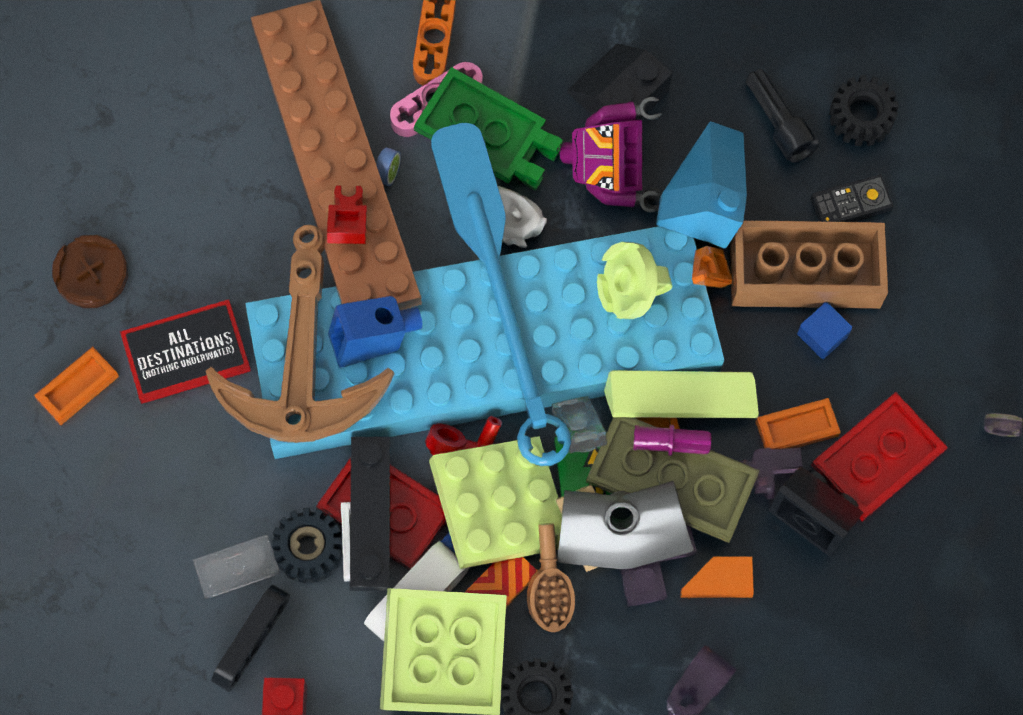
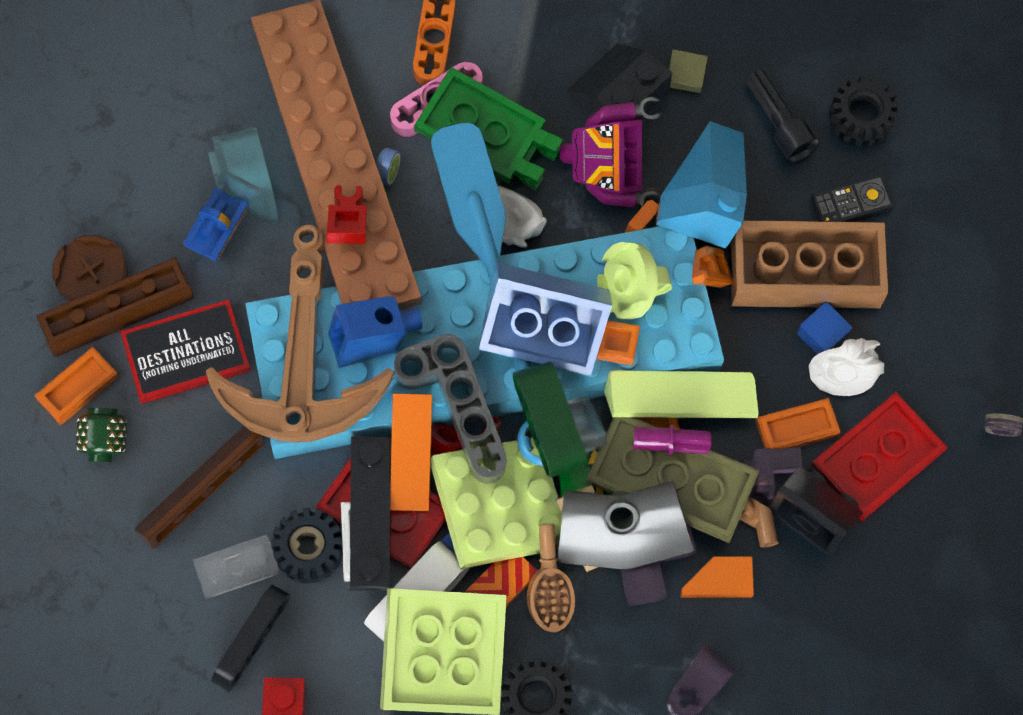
none -> reddish brown slope [36,257,194,357]
none -> dark green head [76,408,127,462]
none -> reddish brown slope [135,426,264,549]
none -> blue hips [183,187,249,262]
none -> clear light blue slope [208,127,279,224]
none -> orange tile [390,393,432,511]
none -> dark grey beam [394,334,507,484]
none -> medium blue slope [479,263,612,376]
none -> dark green beam [513,361,588,478]
none -> orange tile [596,320,640,366]
none -> orange tile [624,199,659,233]
none -> olive tile [669,50,708,94]
none -> medium nougat arm [740,497,779,548]
none -> white hat [808,338,884,396]

